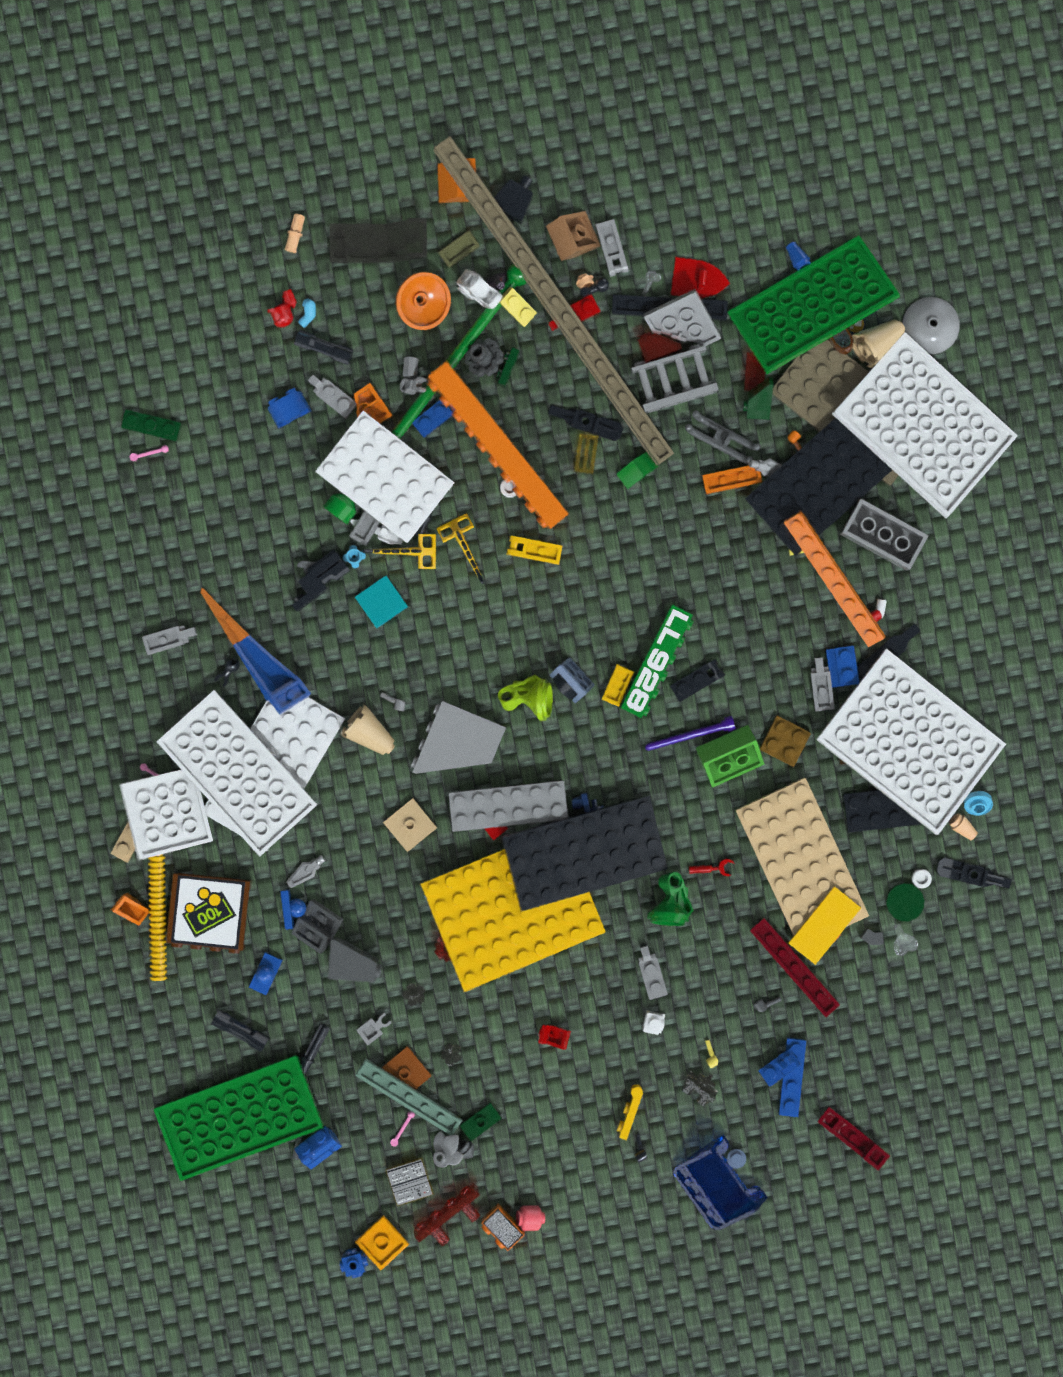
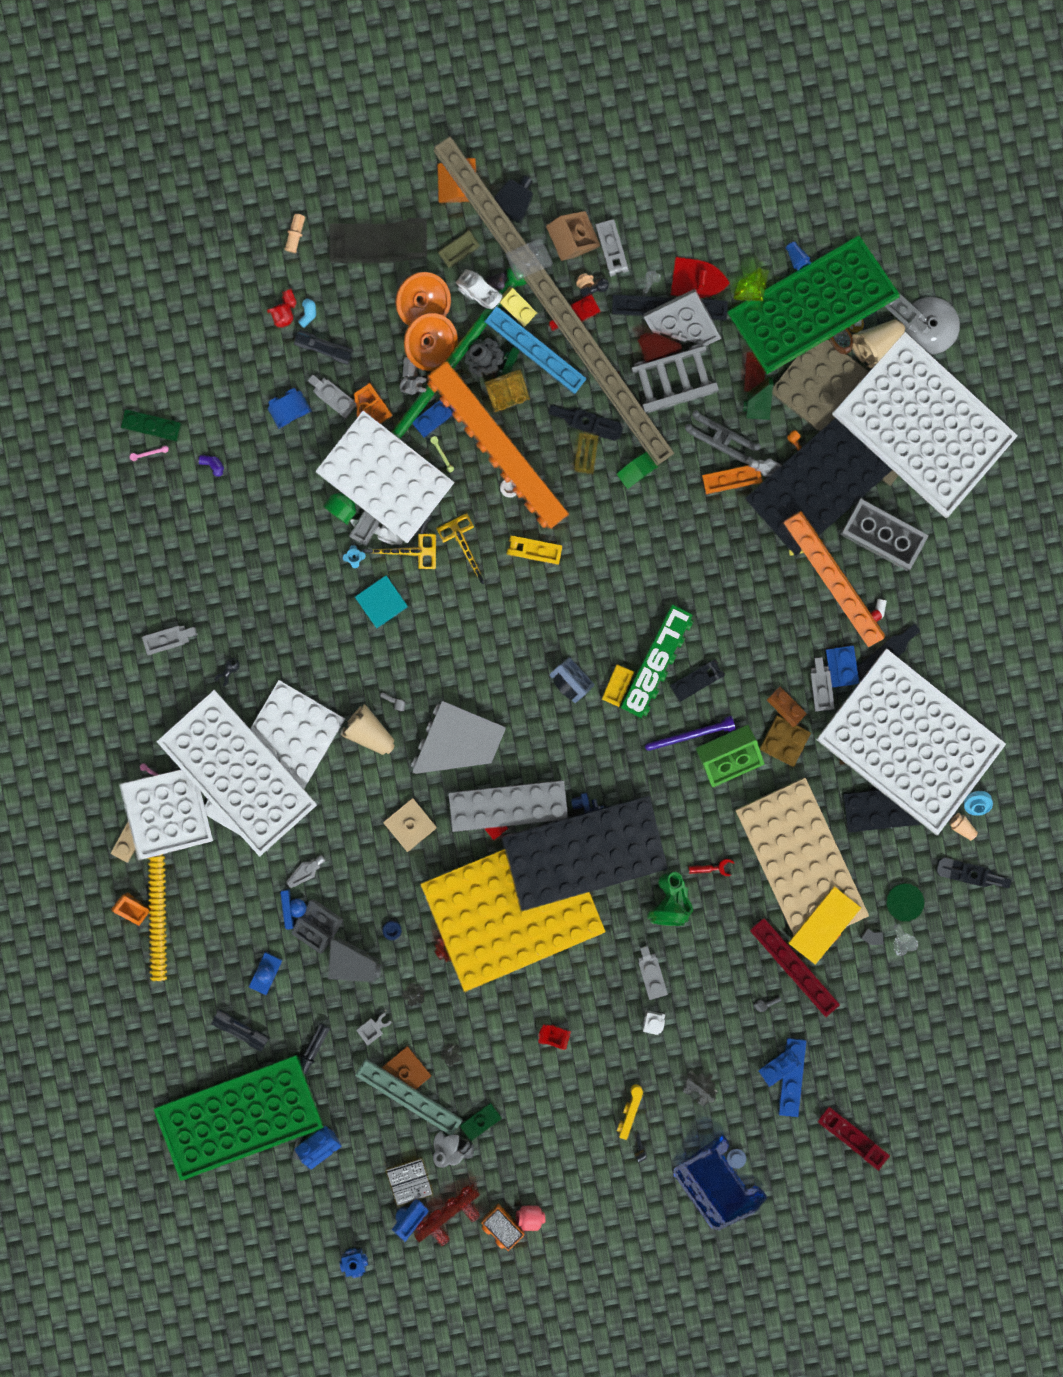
panel [166,873,252,954] -> none
blue plate [200,588,311,715] -> none
black plate [292,549,350,612] -> none
light orange plate [355,1215,409,1270] -> none
bright pink hinge [390,1111,415,1146] -> none
lime piece [498,675,553,721] -> none
light yellow hand [705,1040,718,1068] -> none
white tile [911,869,932,888] -> none
none -> dark purple arm [199,455,224,476]
none -> dark blue tile [382,921,402,940]
none -> blue tile [391,1199,429,1241]
none -> orange dish [404,313,458,371]
none -> yellowish green hinge [431,436,454,472]
none -> clear yellow tile [484,369,530,412]
none -> dark azure plate [485,306,587,394]
none -> clear plate [505,238,553,281]
none -> clear neon green slope [733,267,769,301]
none -> dark orange plate [767,686,807,727]
none -> light grey hinge [885,293,931,336]

